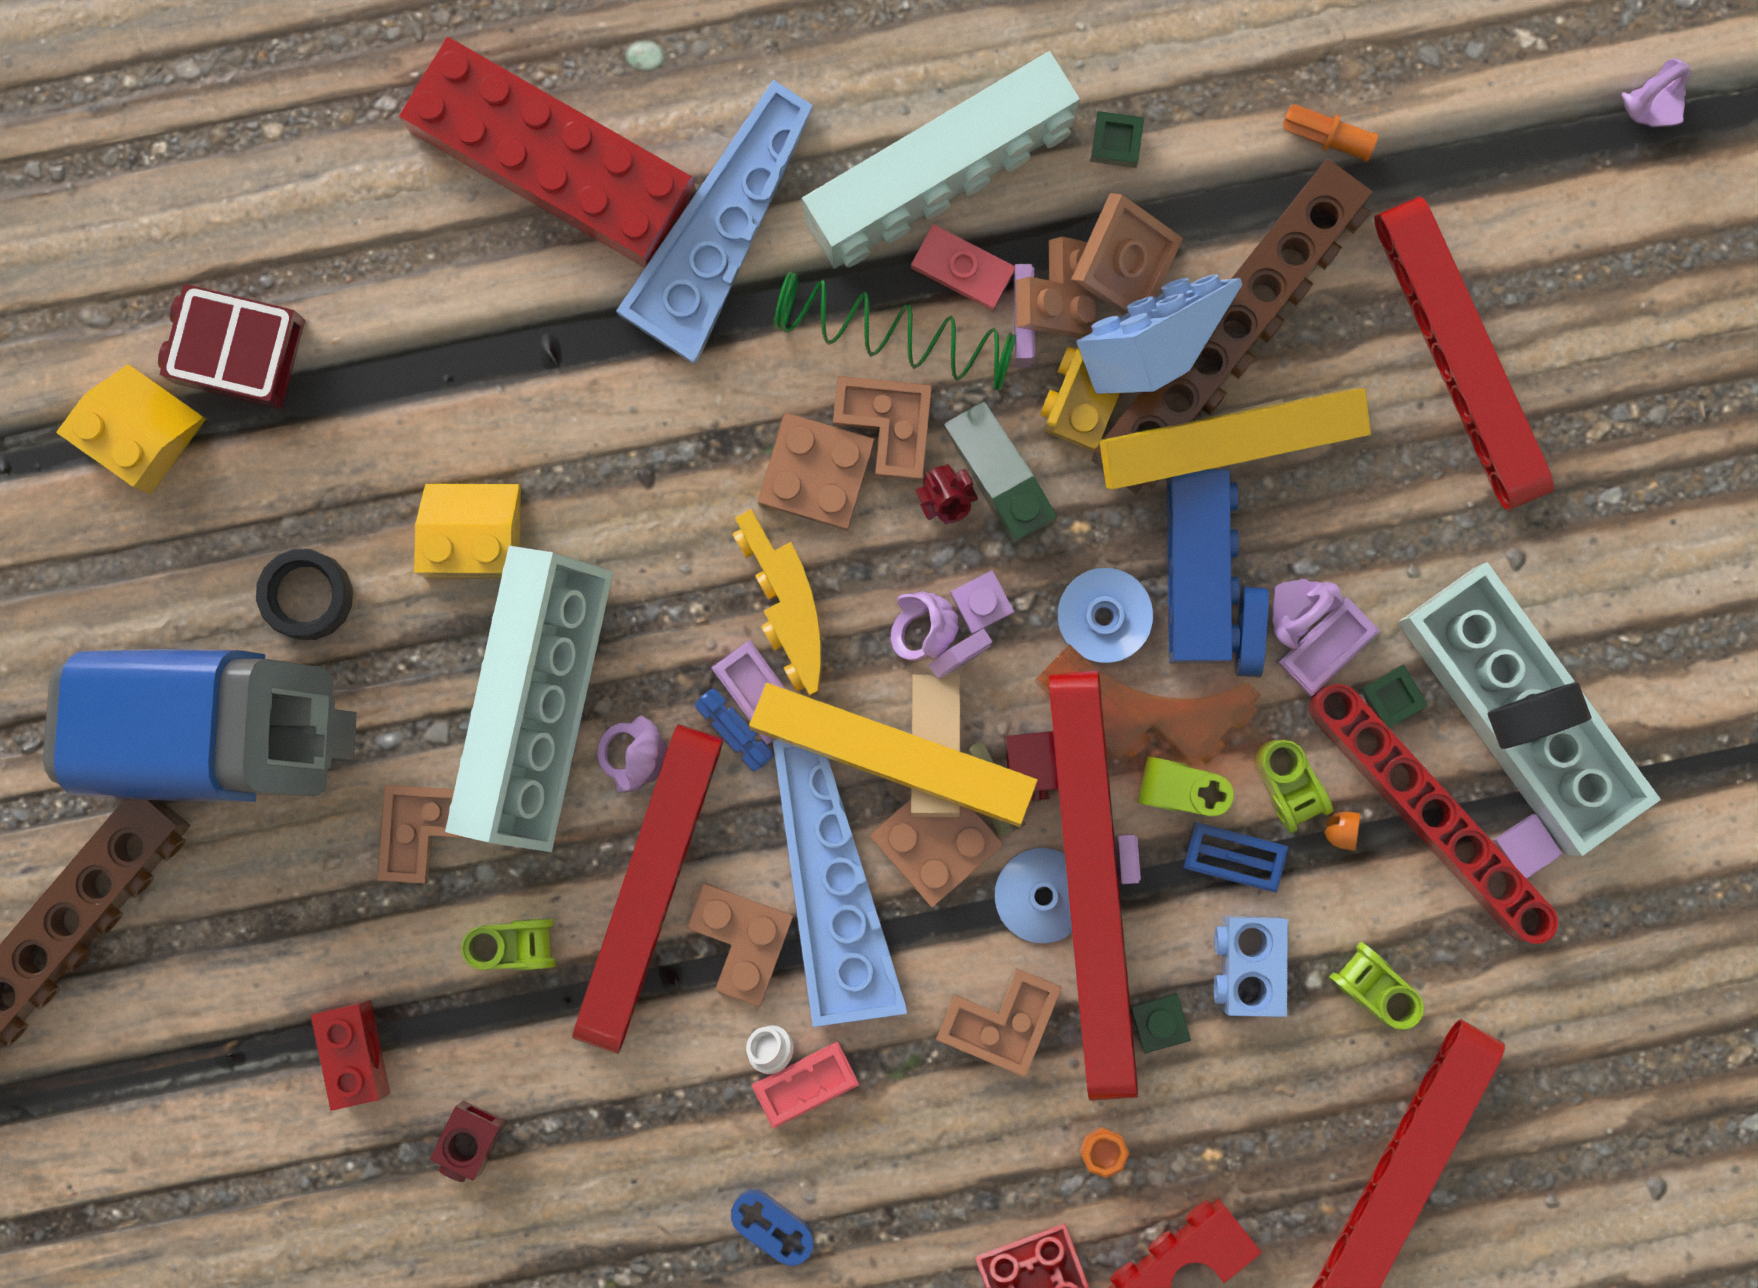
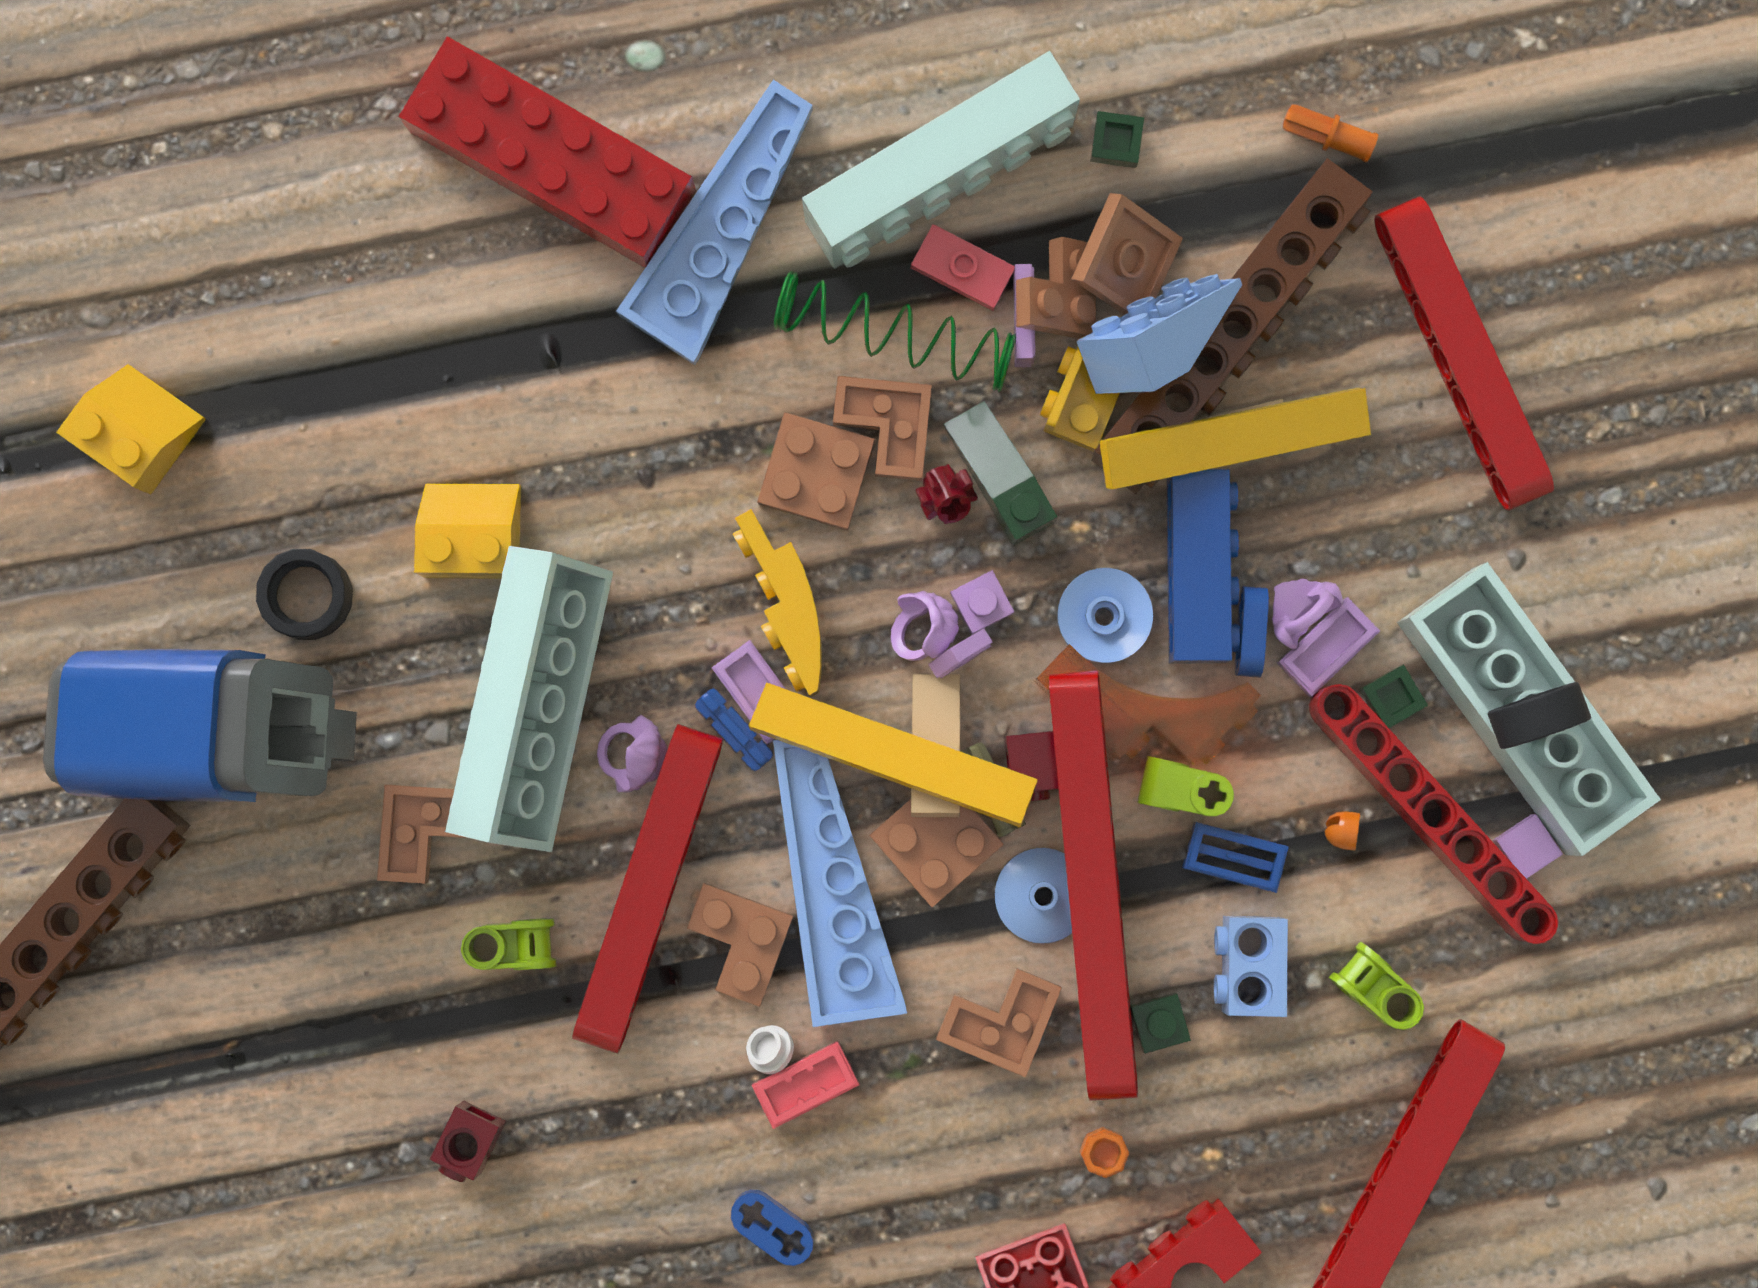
dark red brick [158,284,305,409] -> none
red brick [311,1000,391,1111] -> none
lavender tile [1115,834,1141,884] -> none
lime piece [1255,740,1334,834] -> none
lavender piece [1622,58,1691,127] -> none

